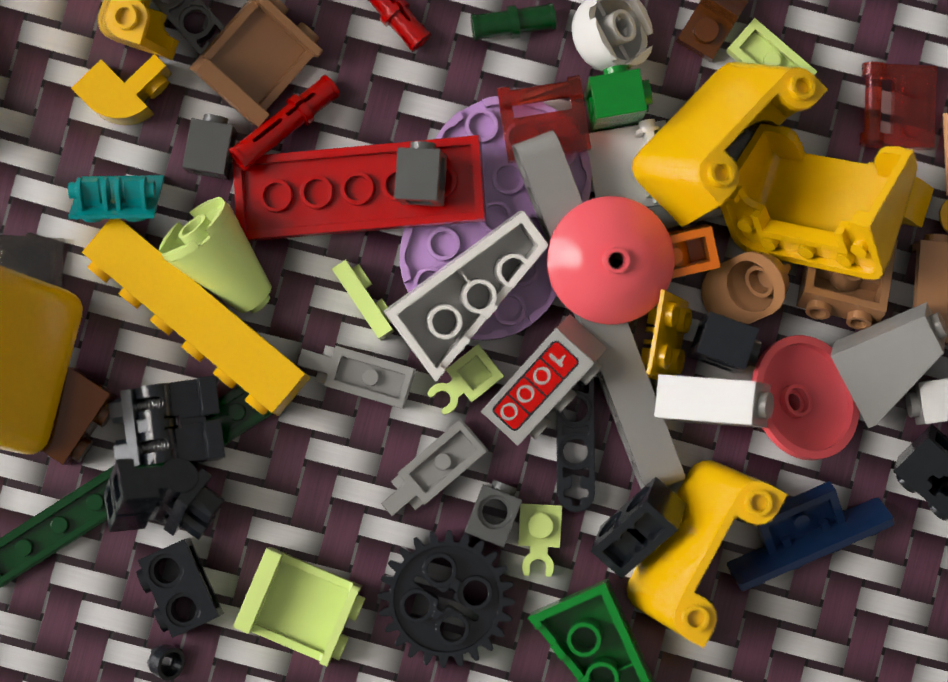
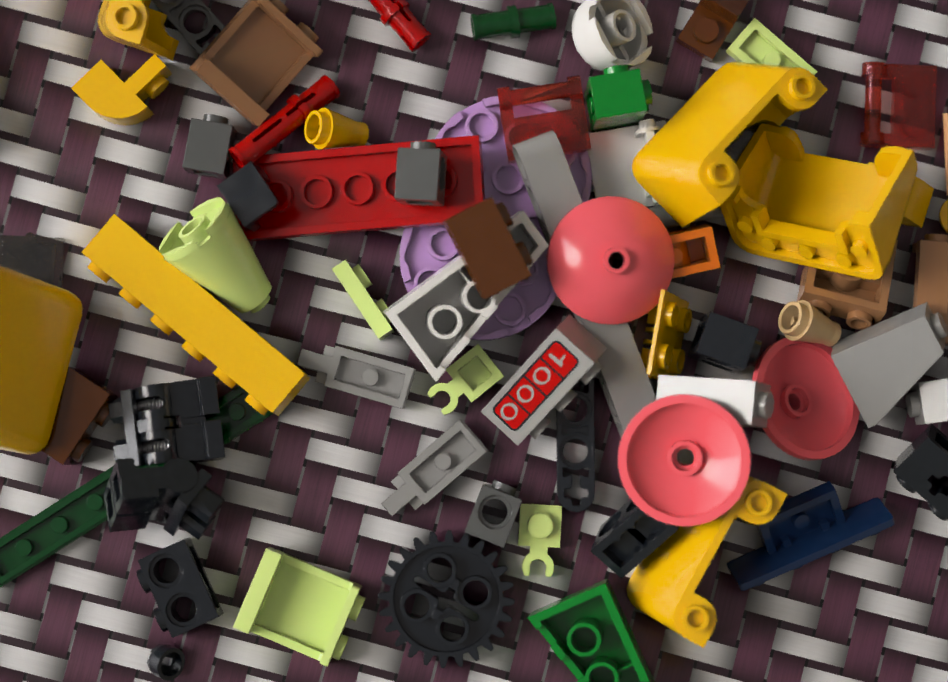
teal hinge [68,175,164,222] -> none
medium nougat piece [701,251,792,325] -> none
none -> black panel [217,161,279,232]
none -> yellow cone [304,108,369,149]
none -> reddish brown brick [442,197,533,299]
none -> coral dish [618,394,751,526]
none -> tan cone [778,300,842,347]

